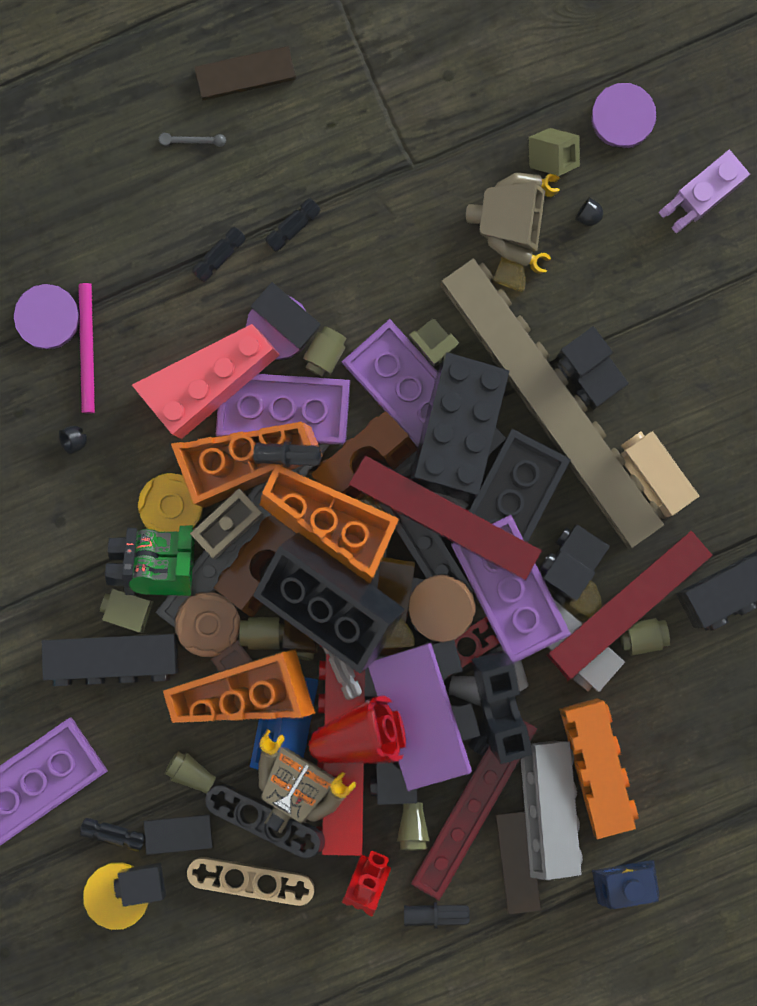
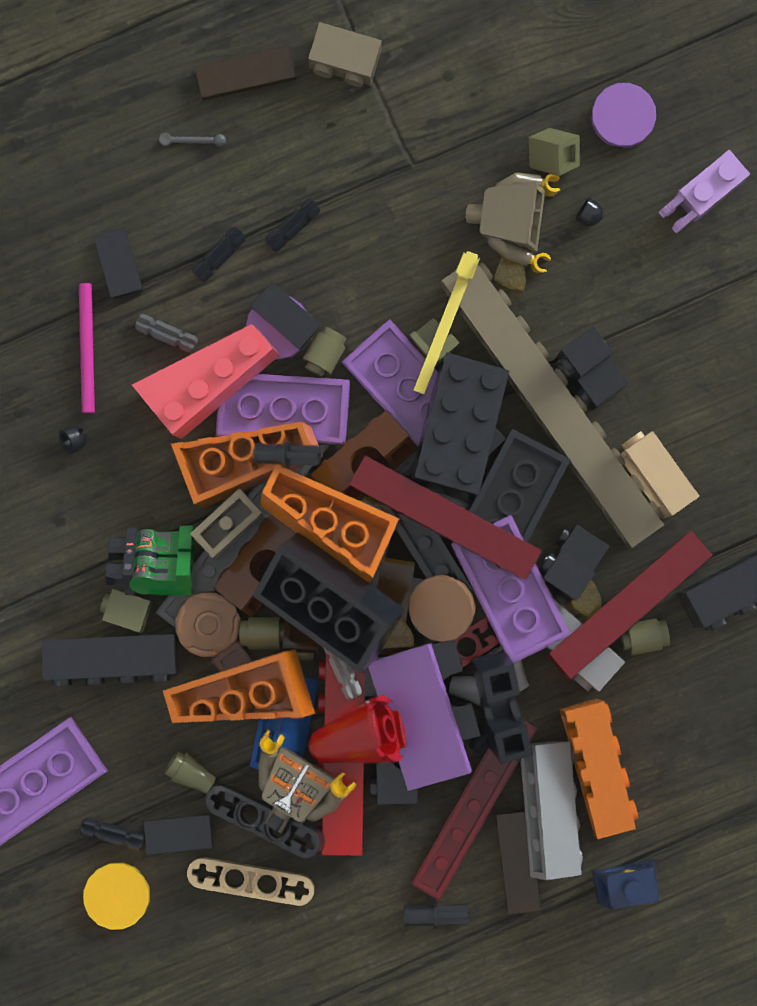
medium lavender tile [14,284,79,349] -> none
black brick [114,863,166,907] -> none
yellow tile [138,473,204,532] -> none
red hips [342,851,391,916] -> none
olive cone [397,802,430,851] -> none
none -> black tile [93,227,144,300]
none -> dark grey axle [135,314,198,353]
none -> dark tan brick [308,22,382,87]
none -> light yellow piece [414,251,480,394]

